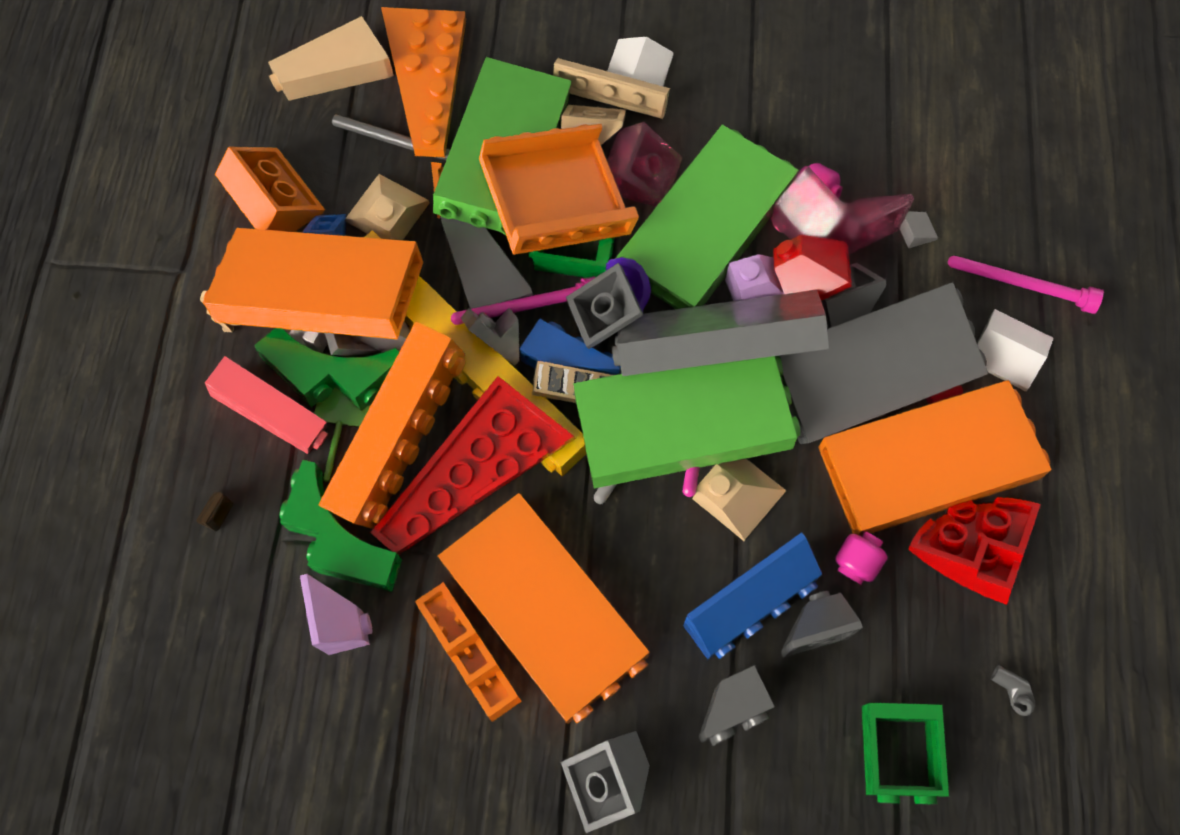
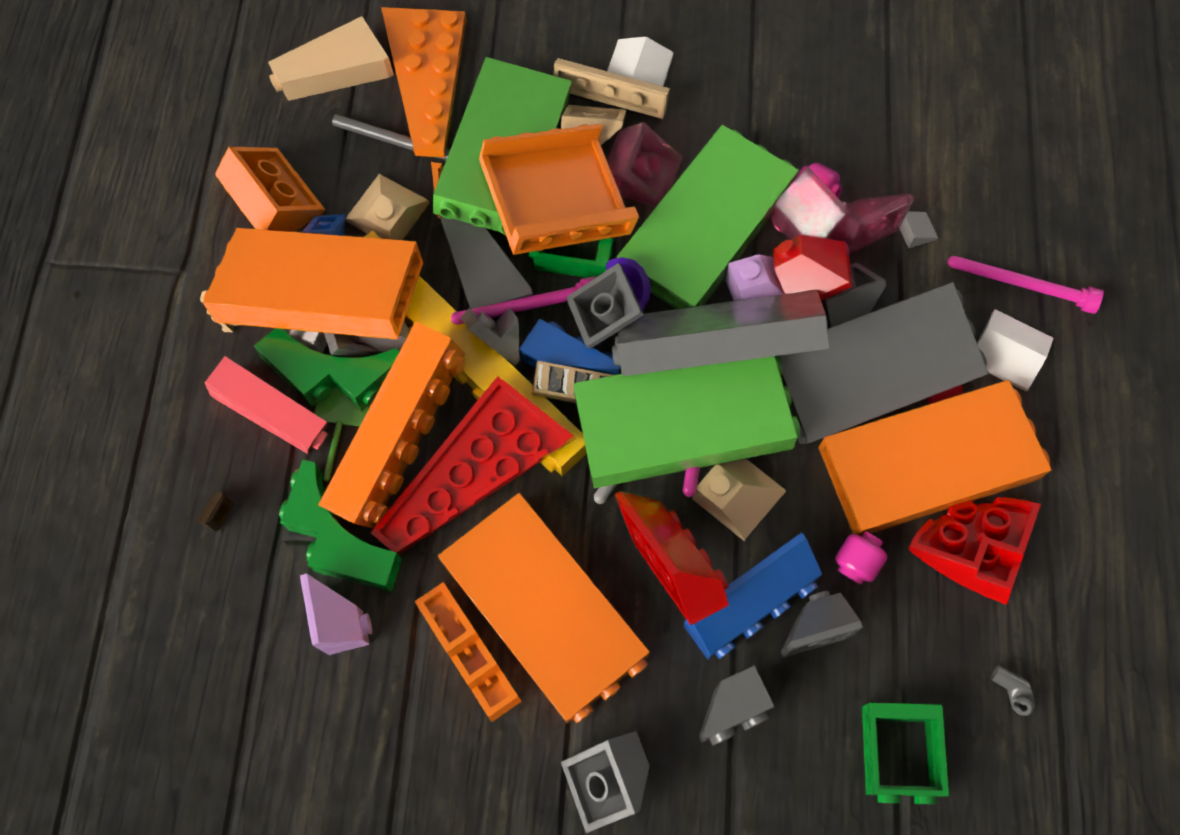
none -> red slope [615,491,729,625]

